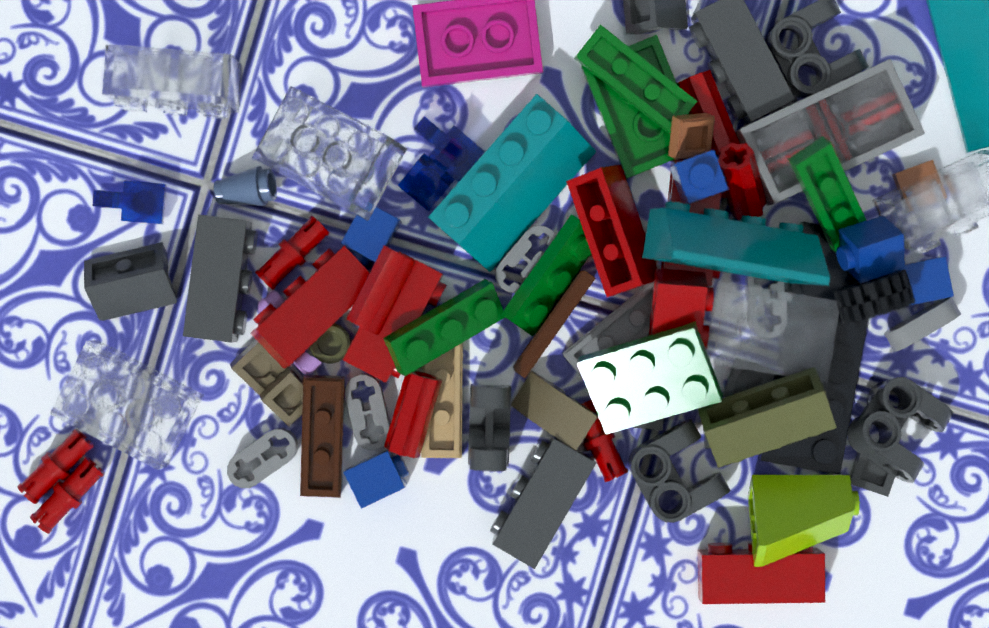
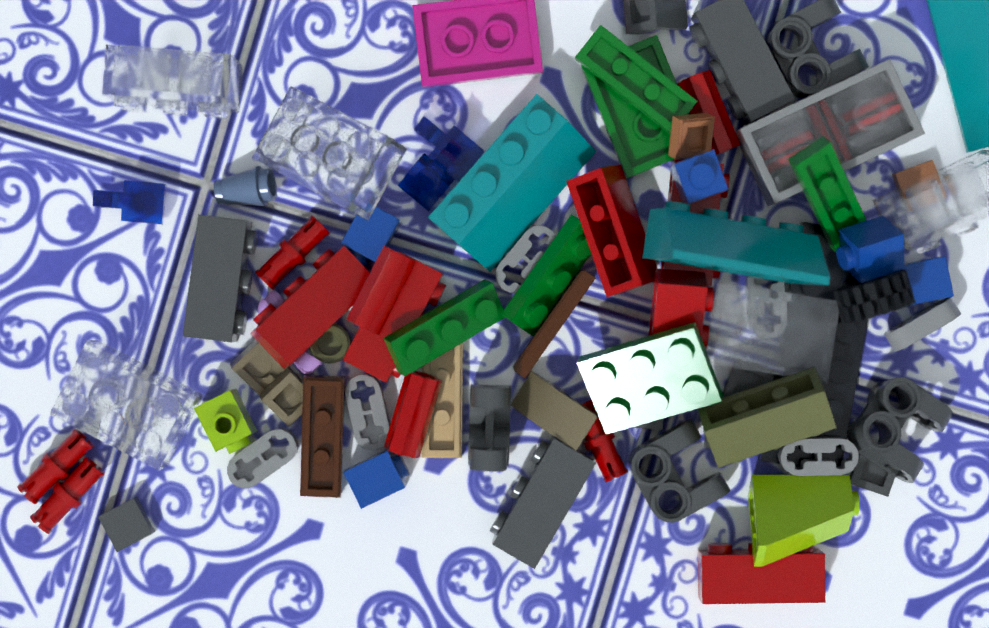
dark grey panel [84,242,177,321] -> none
light grey tile [562,282,654,379] -> none
red axle [718,142,767,220] -> none
none -> dark grey tile [98,496,155,552]
none -> lime brick [194,388,257,454]
none -> light grey beam [778,436,859,476]

